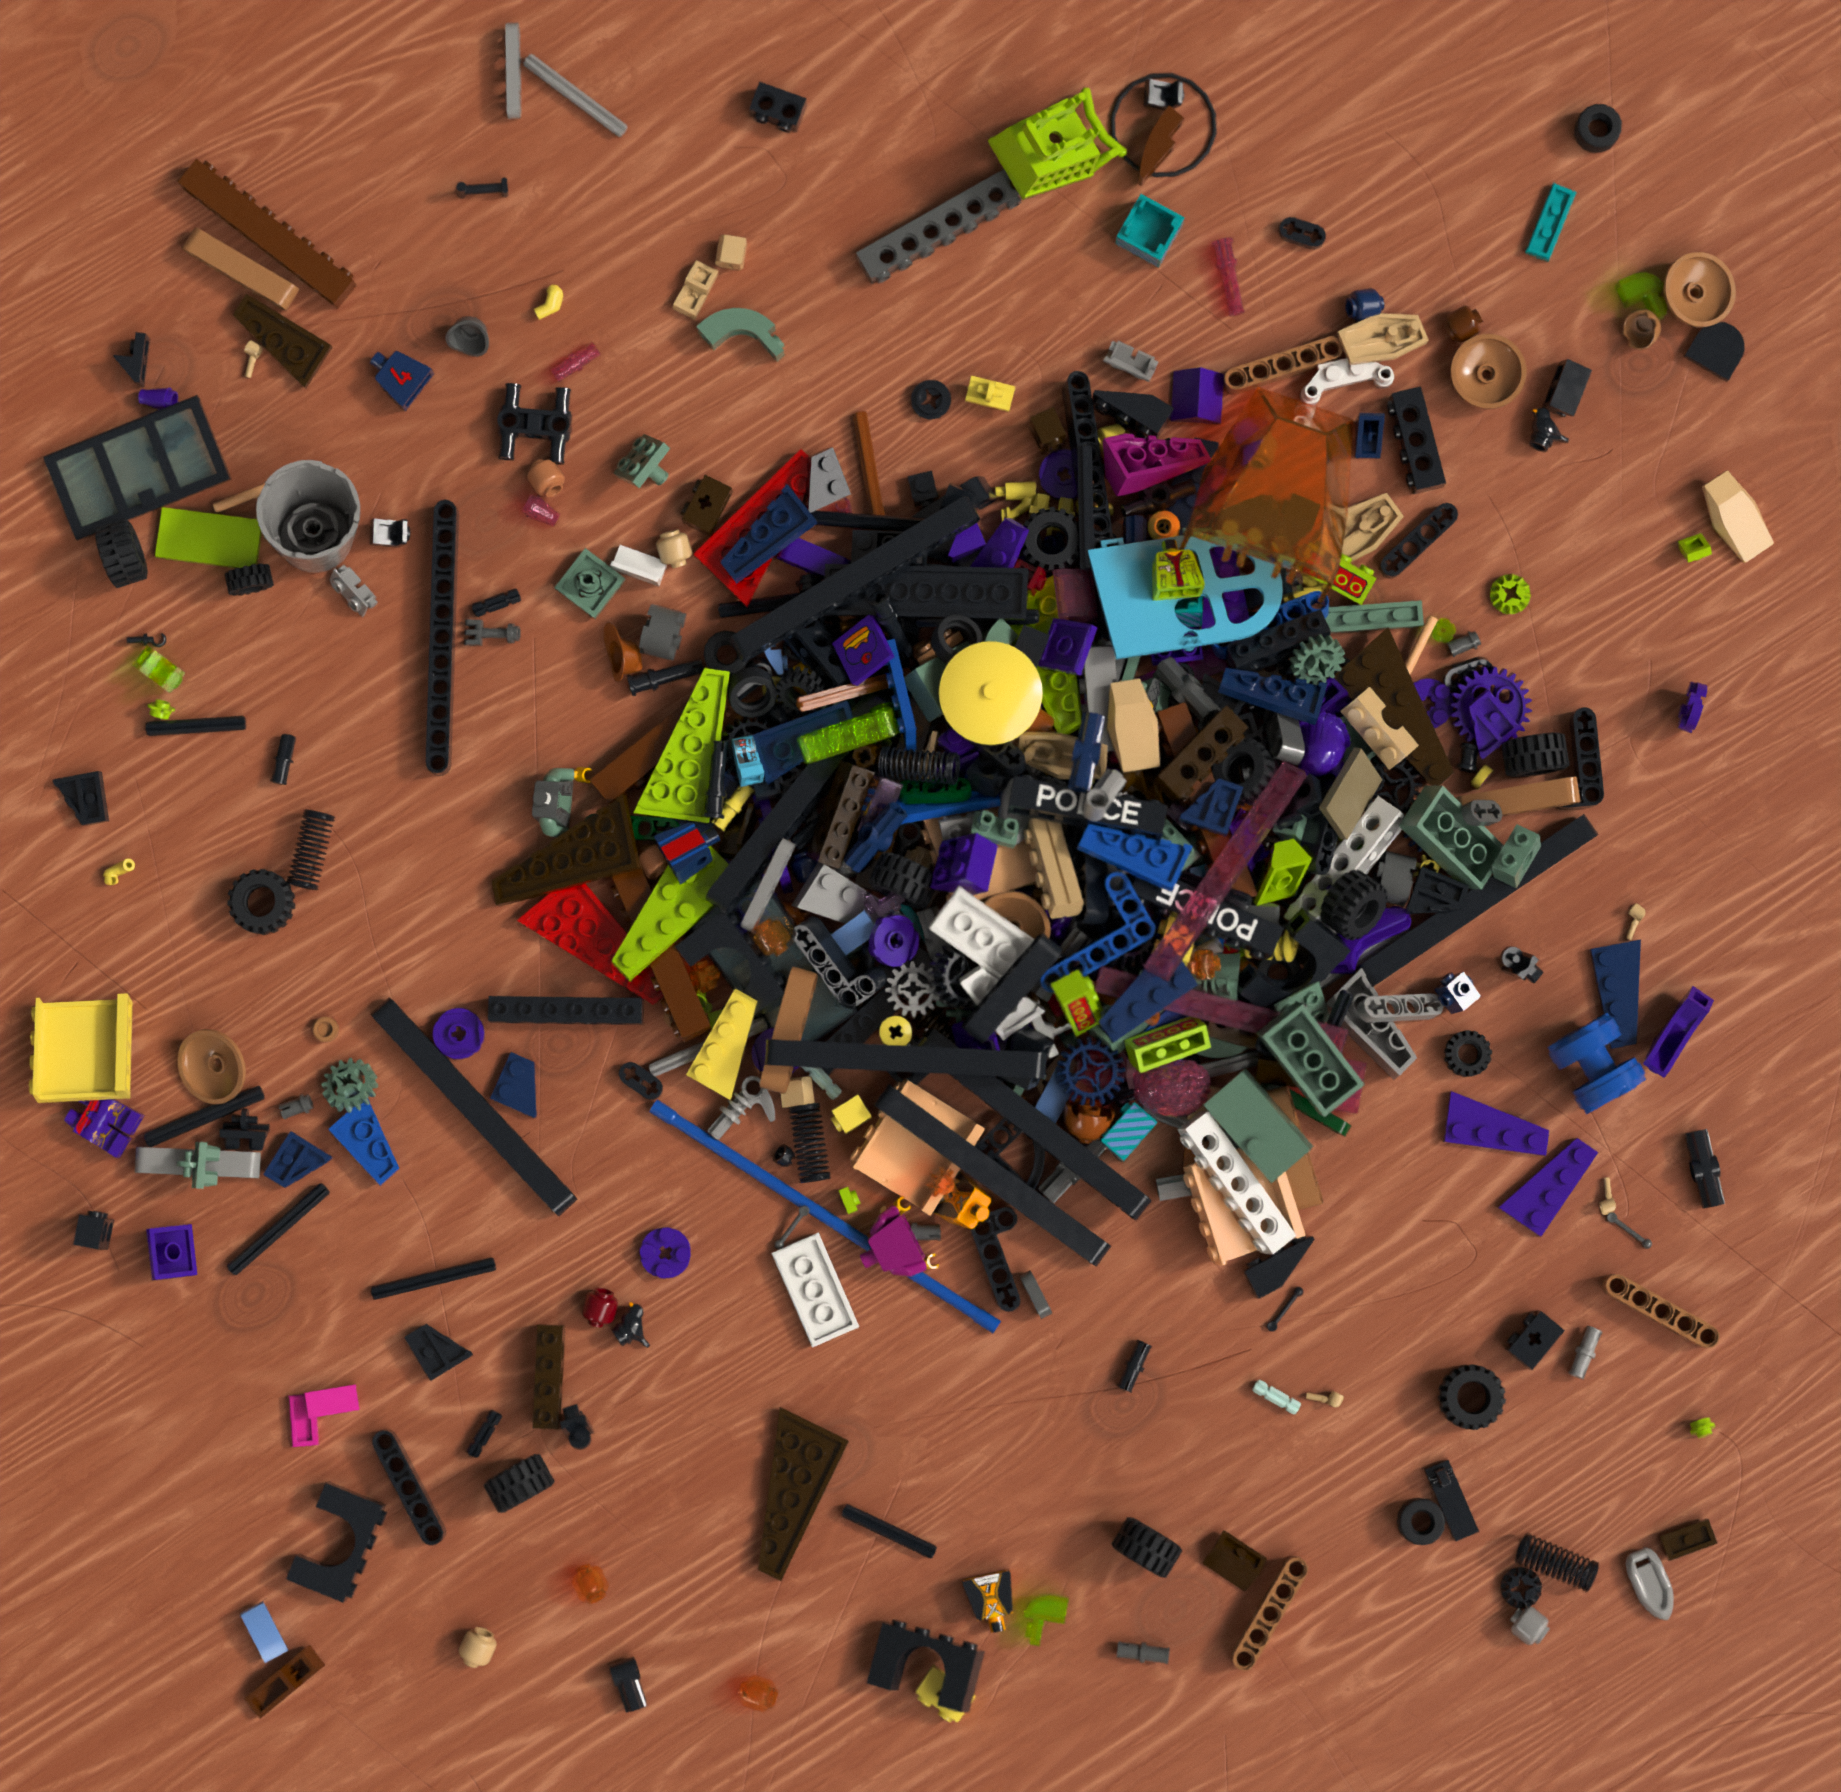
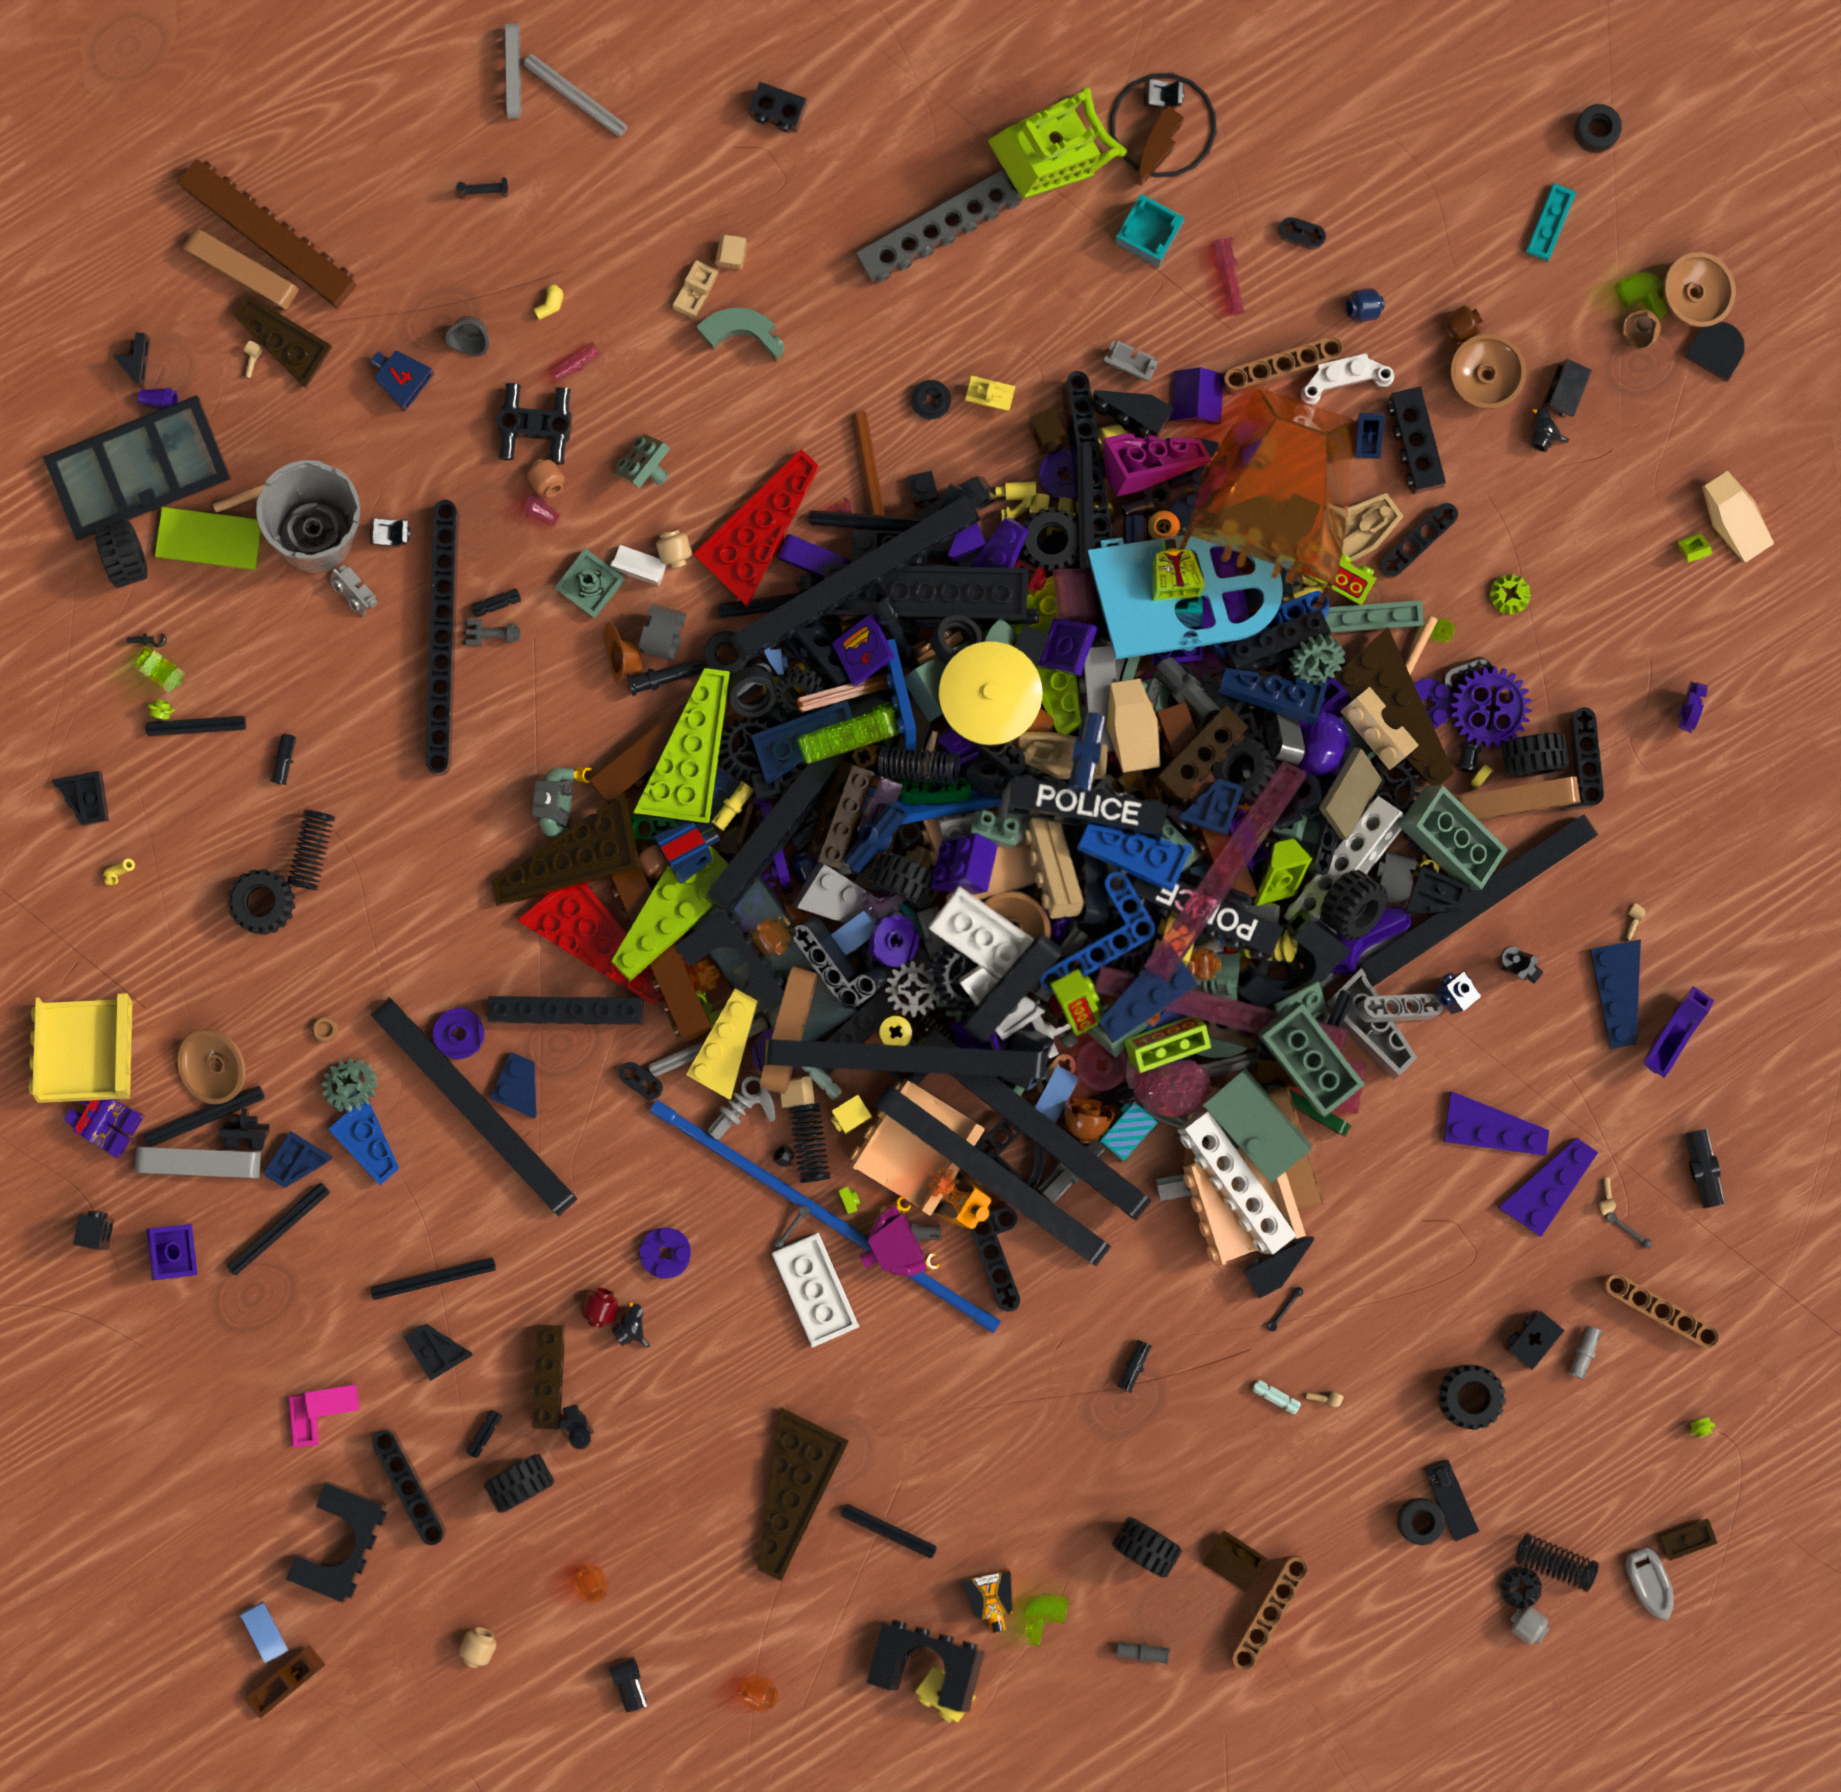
sand green hips [176,1142,220,1189] -> none
black tyre [224,564,274,596] -> none
dark grey pin [279,1094,314,1120] -> none
dark brown brick [681,475,733,537] -> none
black pin [701,741,729,819] -> none
dark blue wing [720,484,817,584] -> none
medium azure leg [731,735,764,787] -> none
light grey beam [741,838,795,933] -> none
wing [805,447,851,513] -> none
dark grey beam [1019,1270,1053,1319] -> none
dark blue gear [1056,1037,1125,1106] -> none
light grey piece [1082,769,1126,821] -> none
tan piece [1337,313,1429,365] -> none
black tyre [1444,1030,1492,1077] -> none
dark grey pin [1447,631,1481,657] -> none
dark grey beam [1461,800,1502,826] -> none
dark purple wing [1468,689,1521,759] -> none
sand green brick [1492,824,1541,888] -> none
blue piece [1547,1012,1646,1114] -> none

